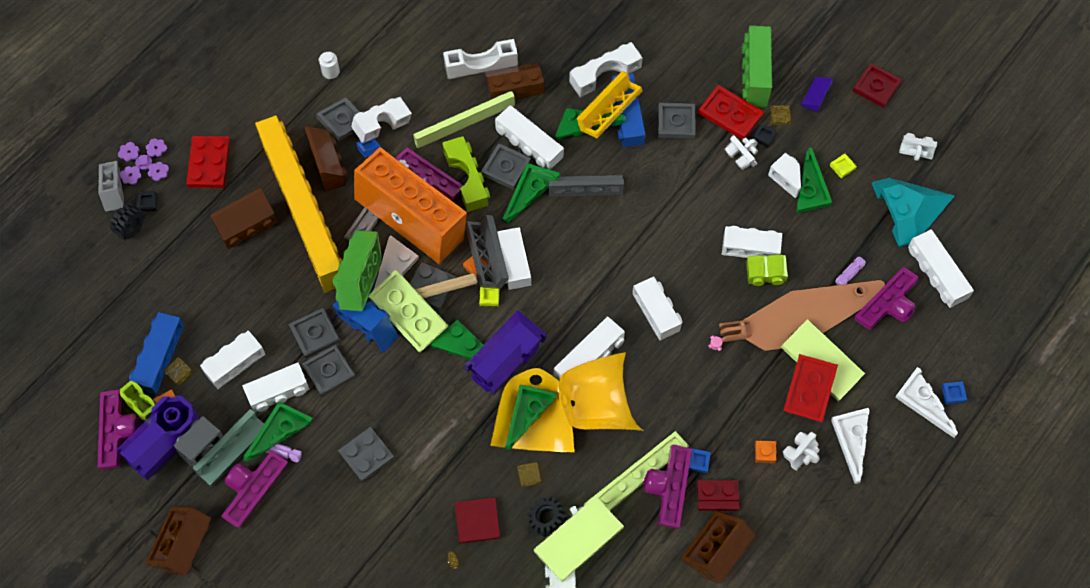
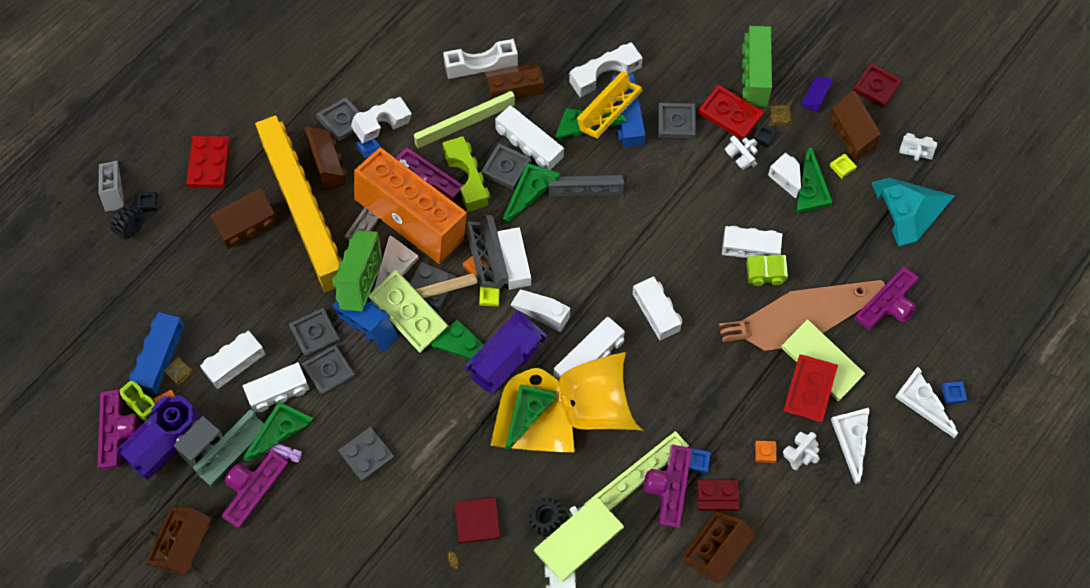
medium lavender plant [118,138,169,185] -> none
white brick [319,52,340,79] -> none
clear yellow tile [517,462,541,487] -> none
bright pink piece [708,336,722,351] -> none
lavender axle [835,257,866,285] -> none
white brick [908,229,974,308] -> none
none -> white slope [511,289,570,332]
none -> reddish brown slope [829,91,881,160]

